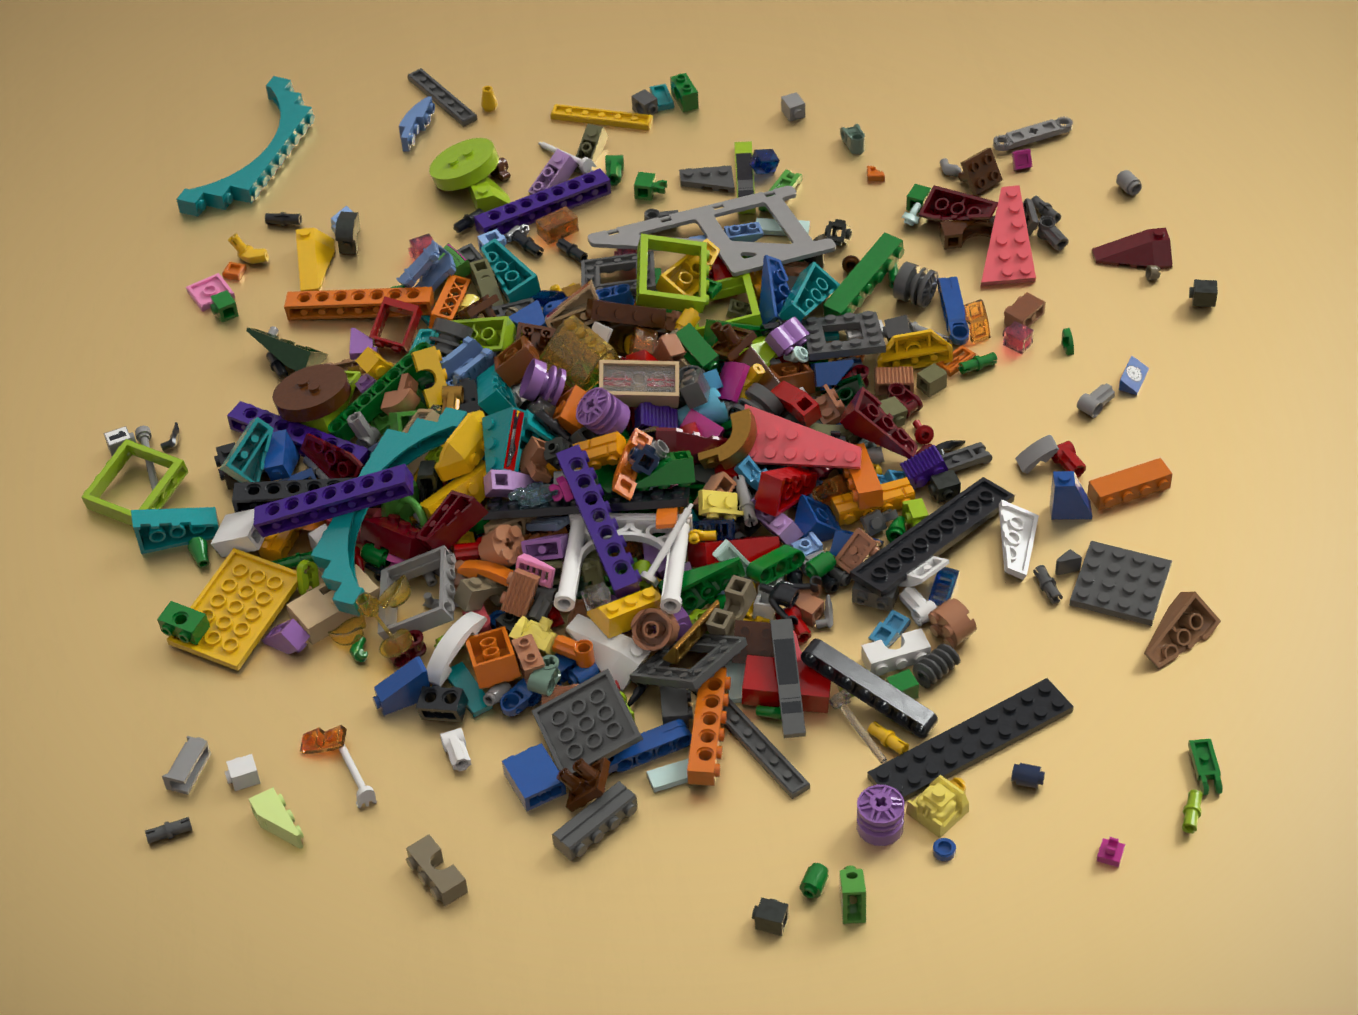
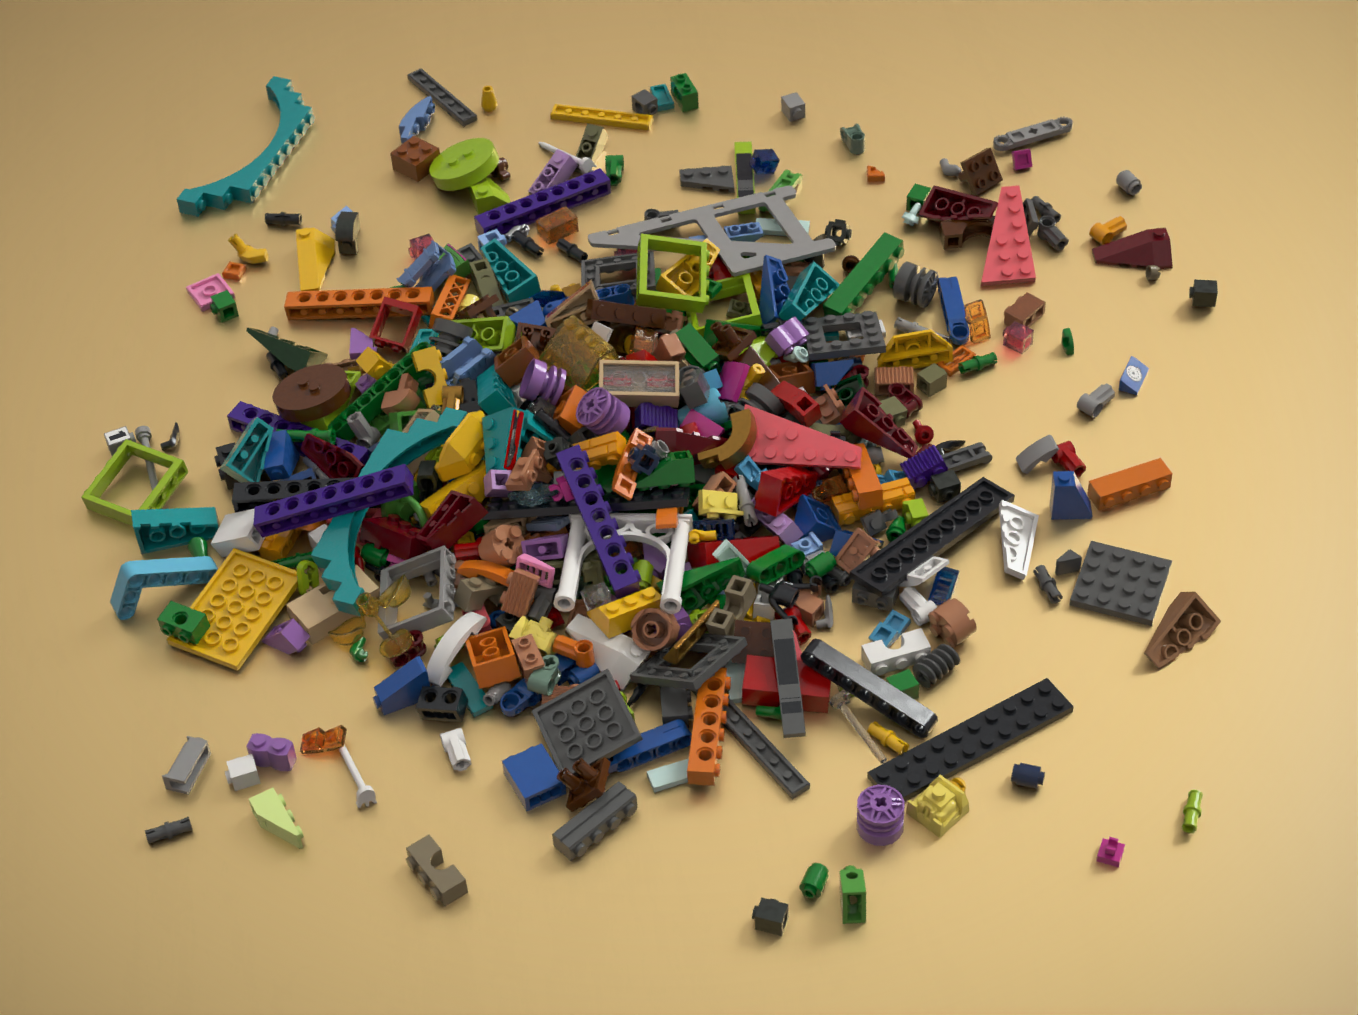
black axle [453,208,483,233] -> none
green brick [634,172,667,201] -> none
white piece [640,503,693,588] -> none
yellow brick [674,307,701,330] -> none
dark grey brick [882,315,914,342] -> none
blue tile [933,838,956,861] -> none
green hinge [1188,738,1223,795] -> none
none -> medium azure beam [110,556,218,620]
none -> medium lavender brick [246,734,297,771]
none -> green pin [276,428,336,445]
none -> dark orange brick [390,136,440,182]
none -> nougat bracket [505,449,543,491]
none -> light orange piece [1089,216,1127,245]

